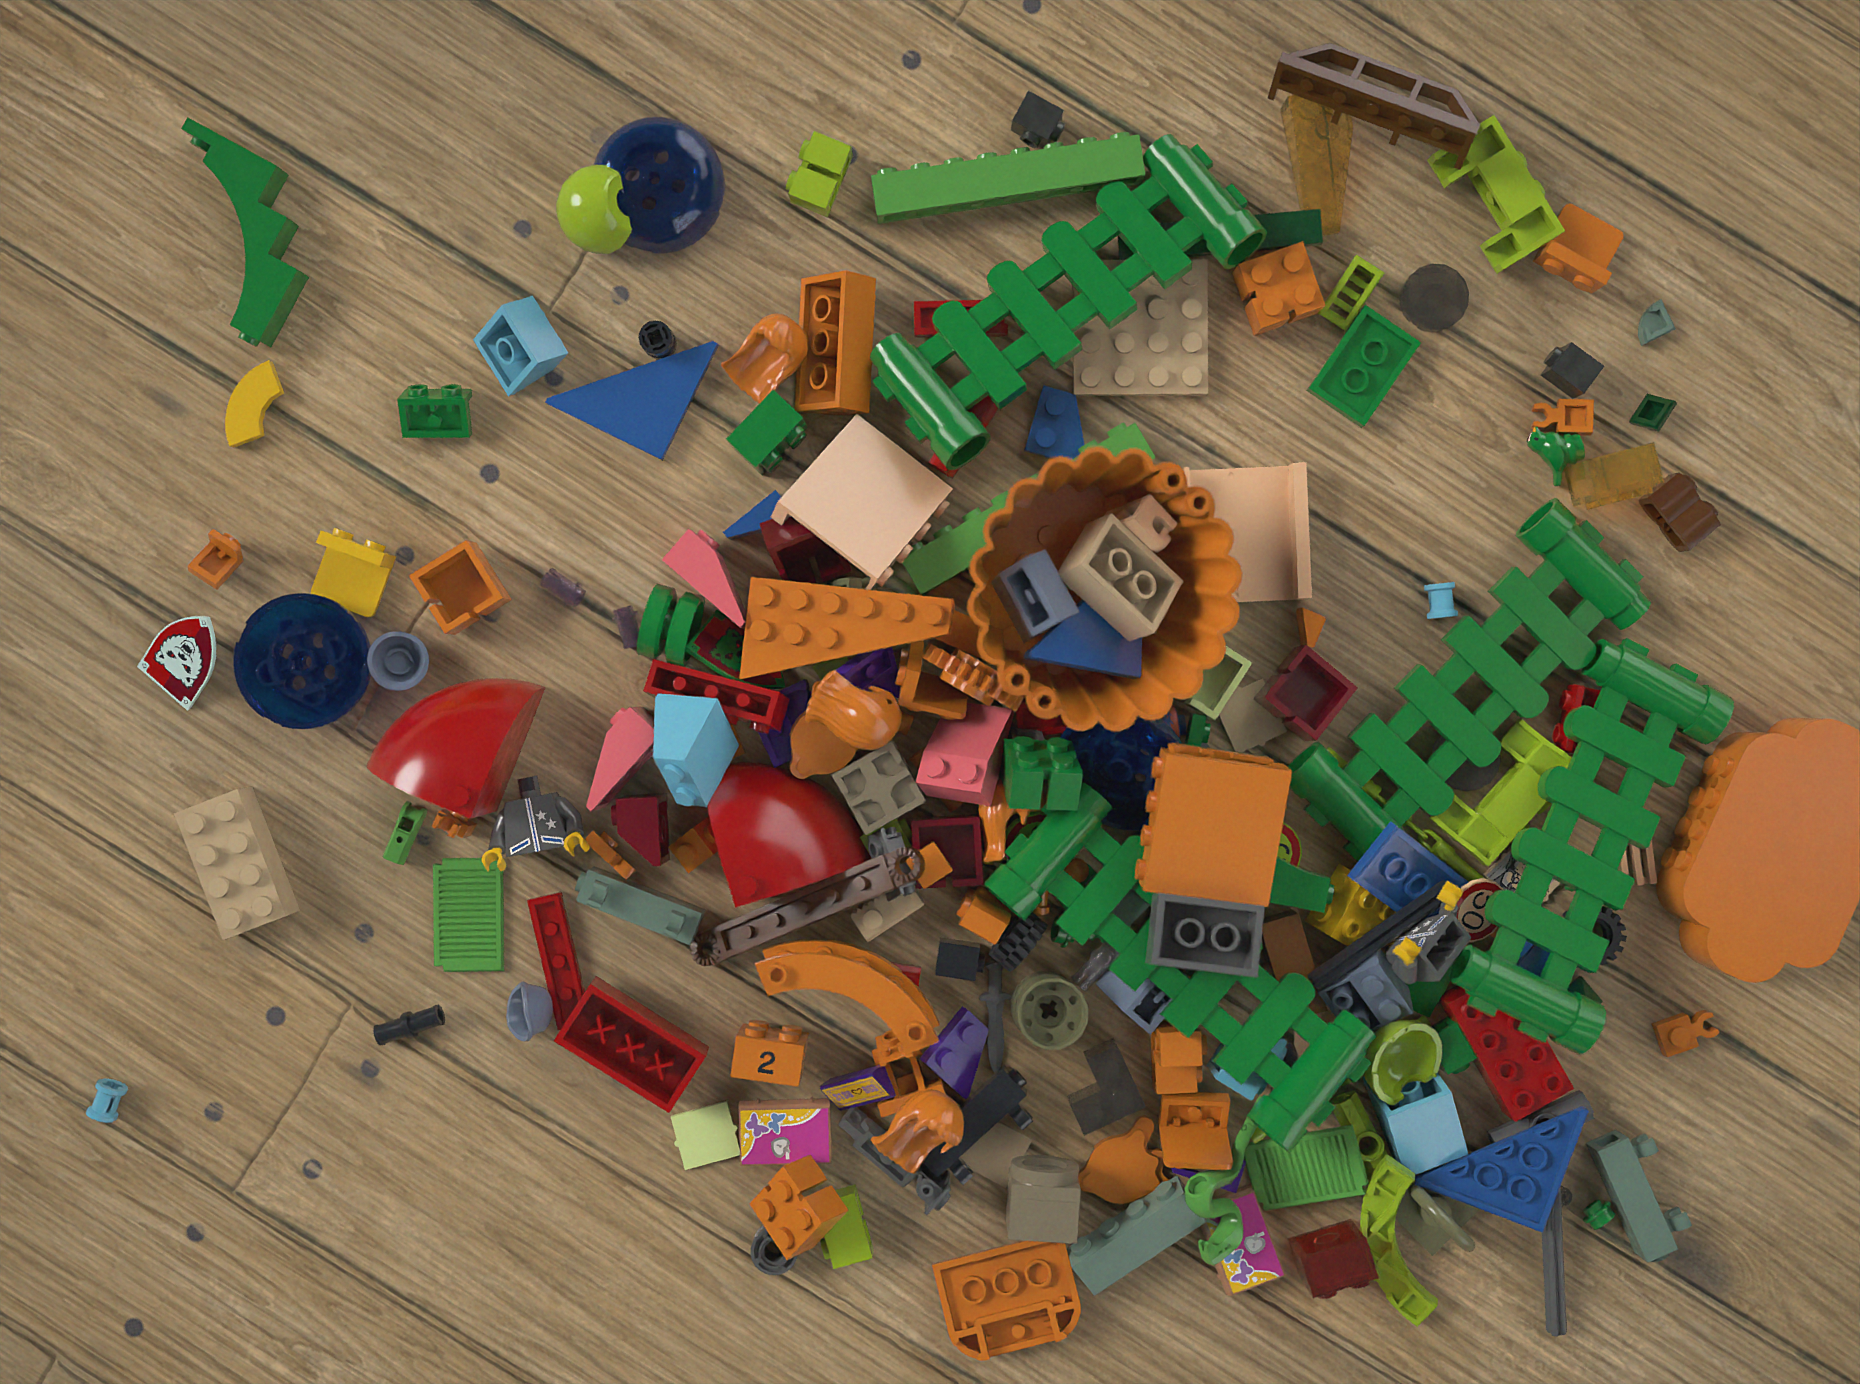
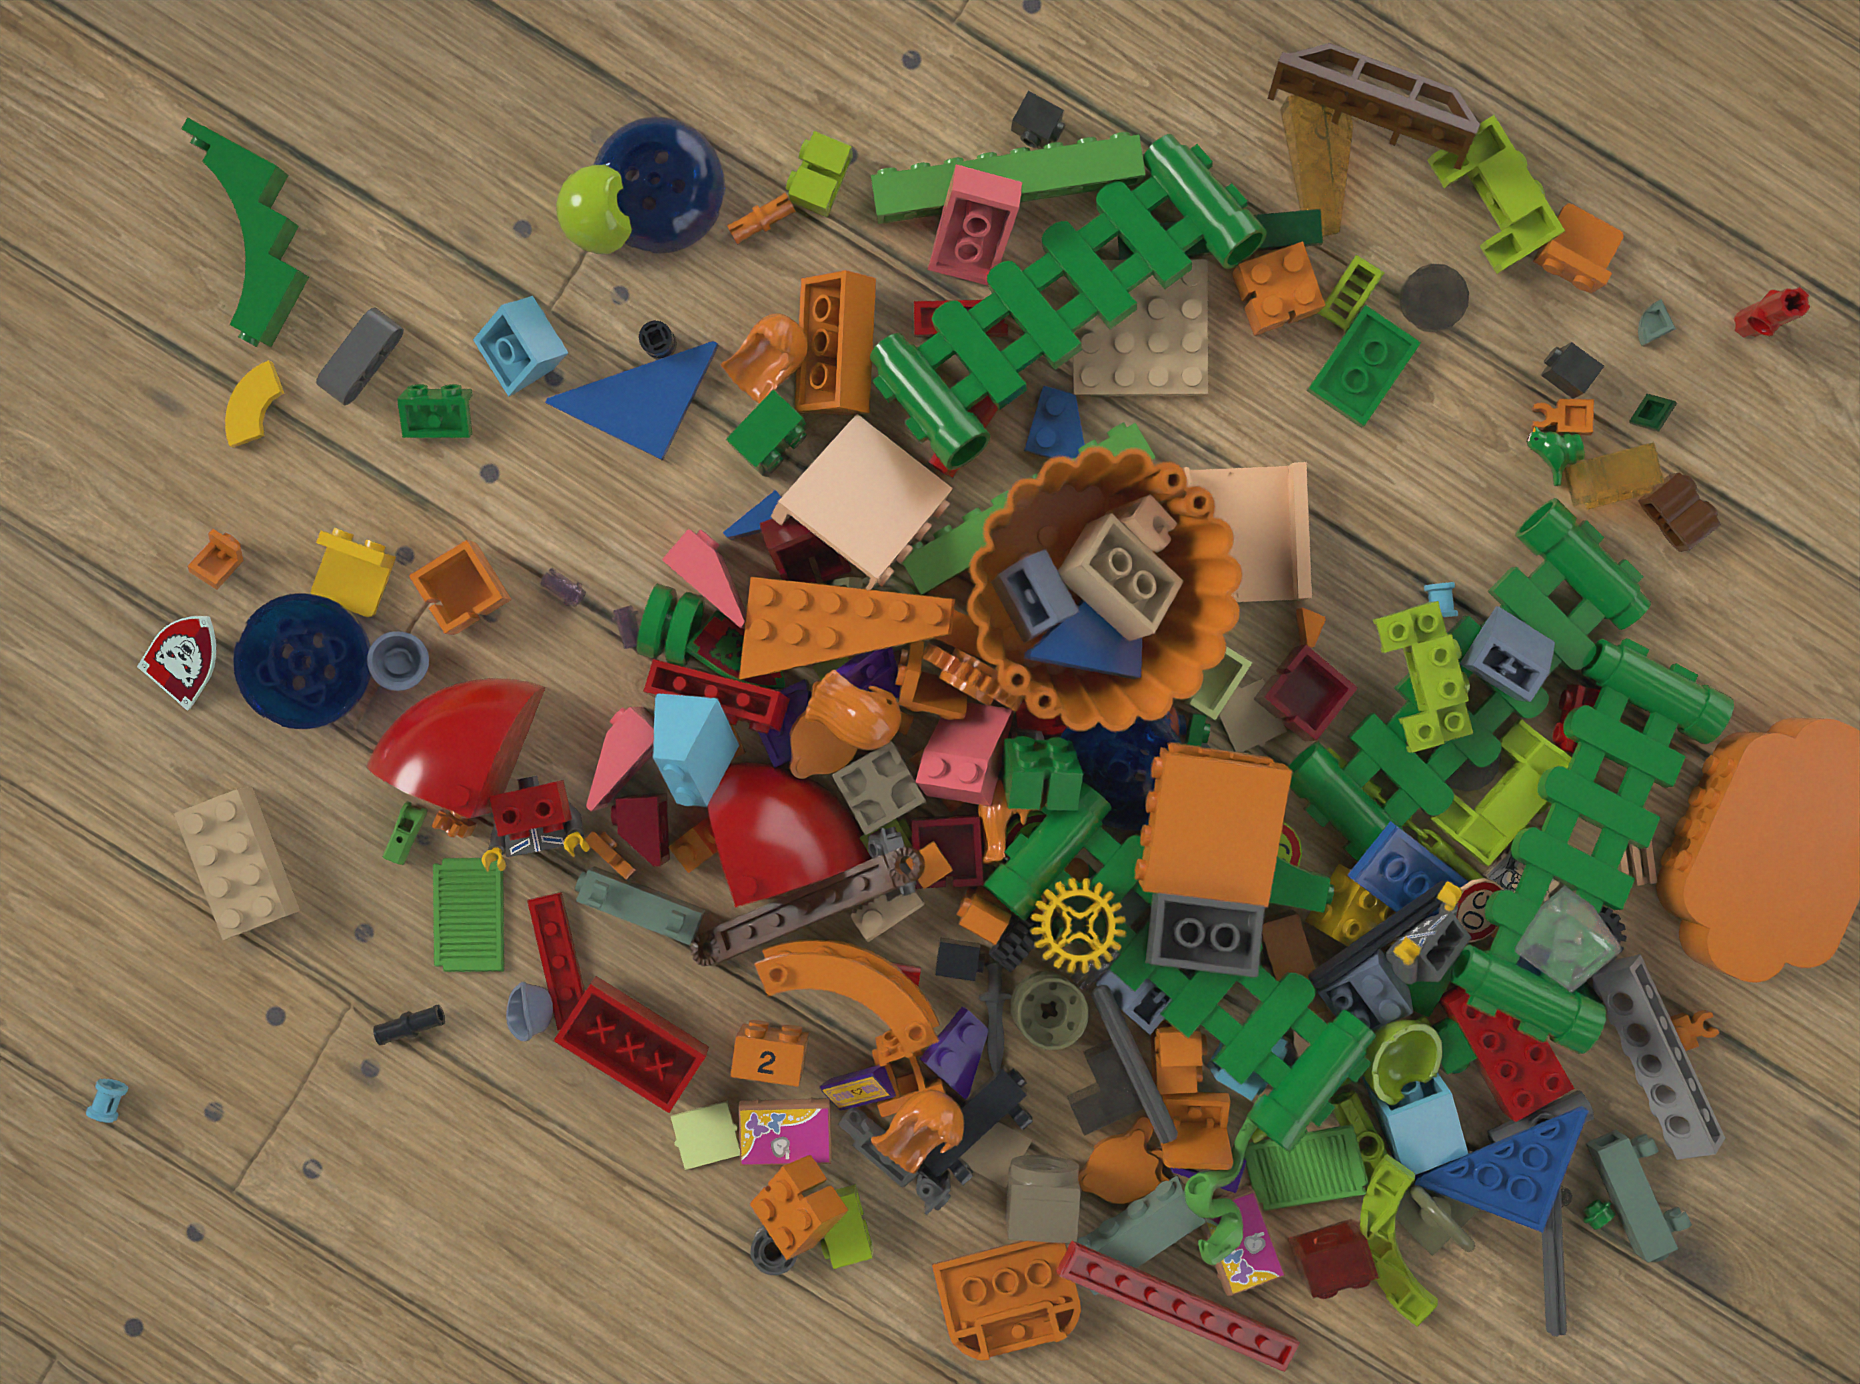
none -> dark grey beam [316,307,404,406]
none -> red brick [489,780,572,841]
none -> orange pin [727,193,796,245]
none -> coral slope [928,164,1022,285]
none -> yellow gear [1031,878,1126,973]
none -> tile [1056,1241,1300,1372]
none -> dark grey axle [1091,985,1178,1144]
none -> lime bracket [1373,601,1473,753]
none -> sand blue slope [1460,606,1555,702]
none -> clear slope [1515,886,1621,992]
none -> light grey brick [1592,954,1725,1160]
none -> red piece [1733,287,1810,338]

